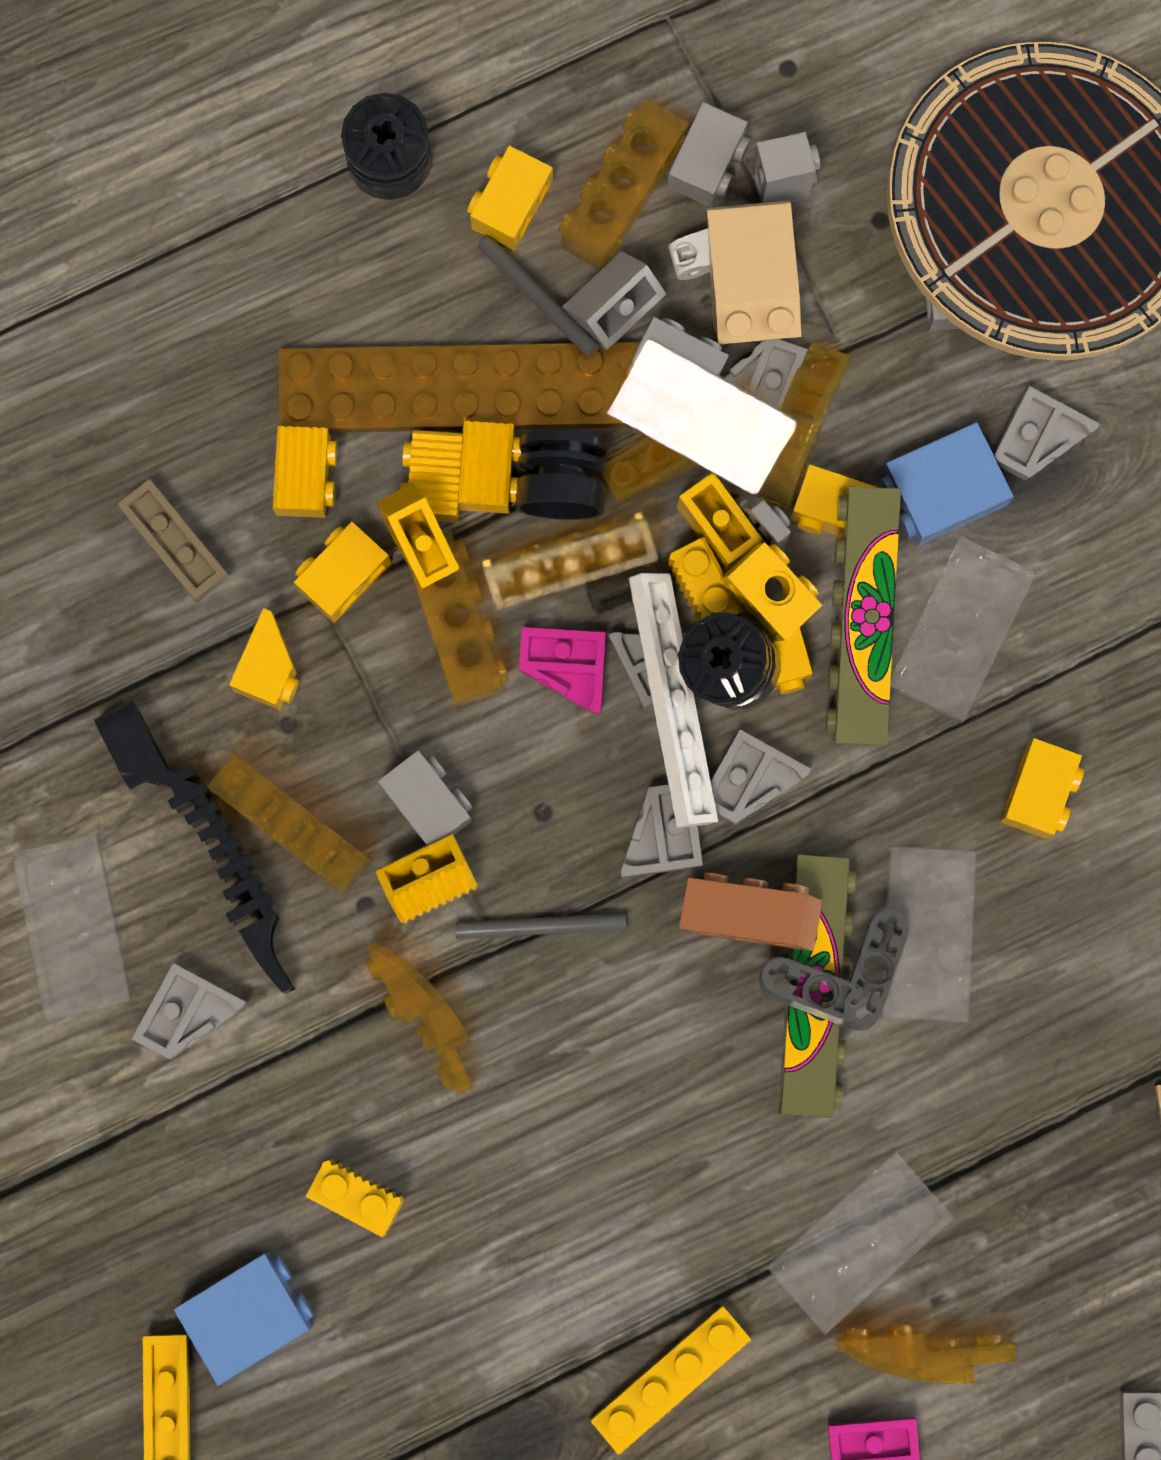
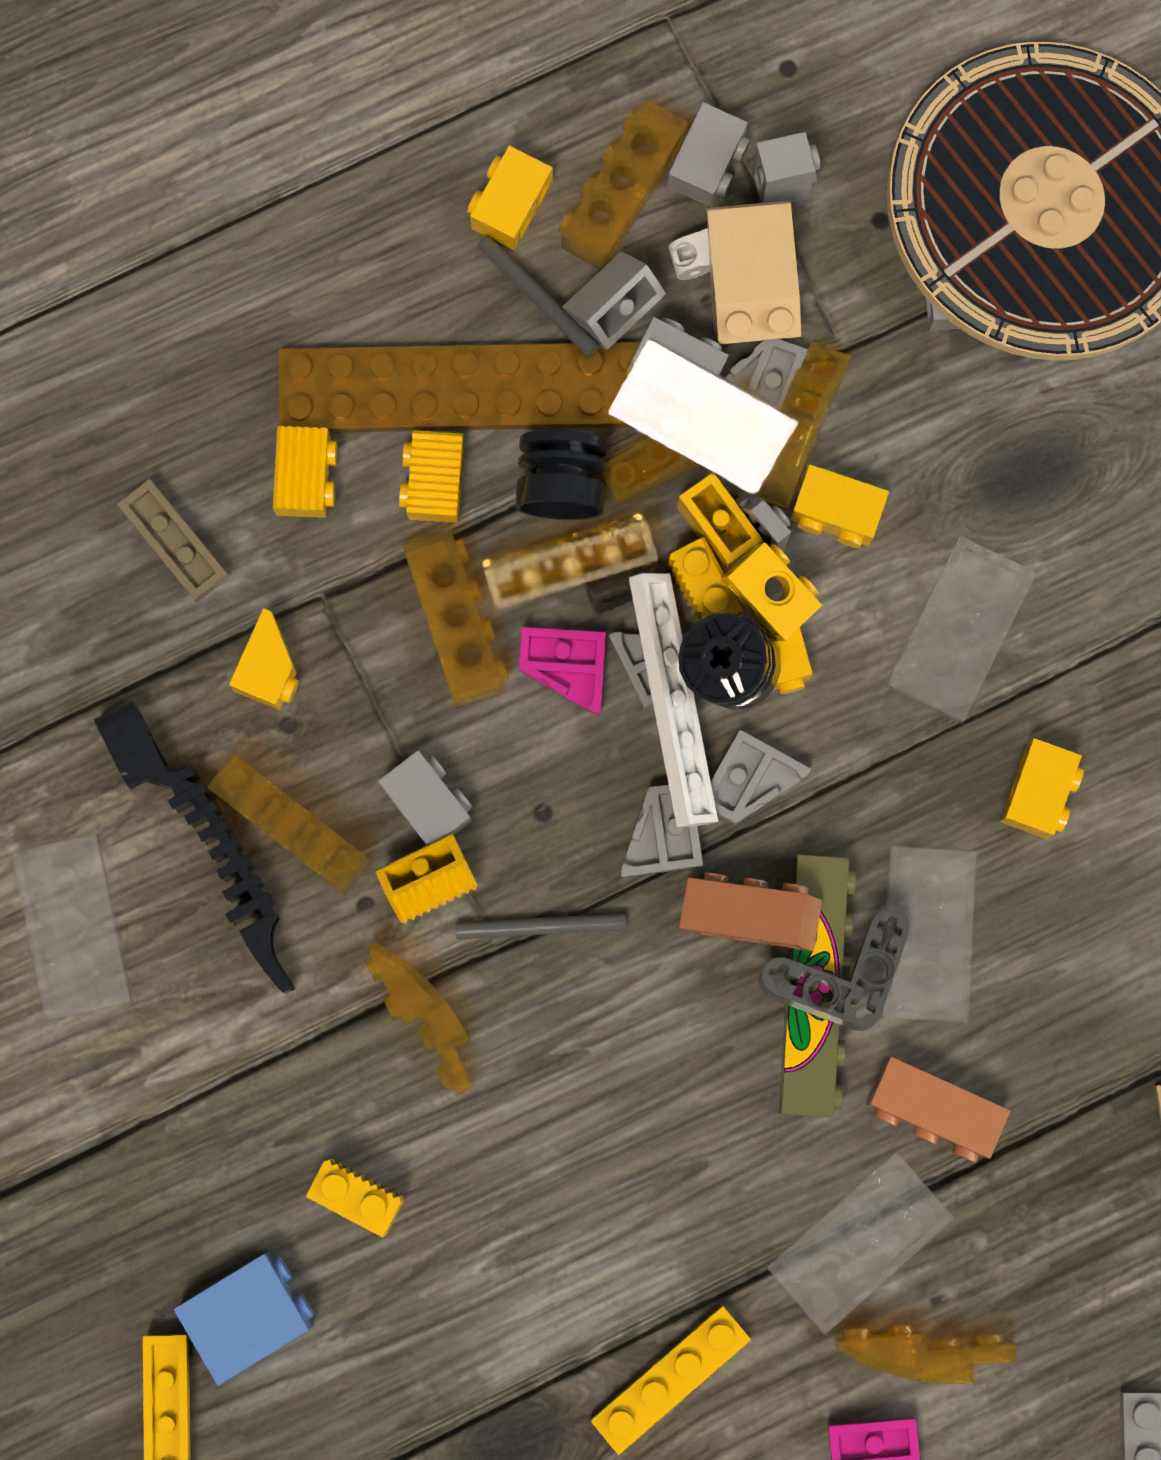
light grey wing [132,963,247,1060] -> none
yellow brick [294,522,392,623] -> none
black wheel [341,93,432,200] -> none
yellow slope [375,483,460,589] -> none
yellow brick [458,421,521,514] -> none
brick [826,486,901,745] -> none
medium blue brick [880,423,1014,547] -> none
light grey wing [993,386,1099,481] -> none
none -> nougat brick [866,1057,1011,1163]

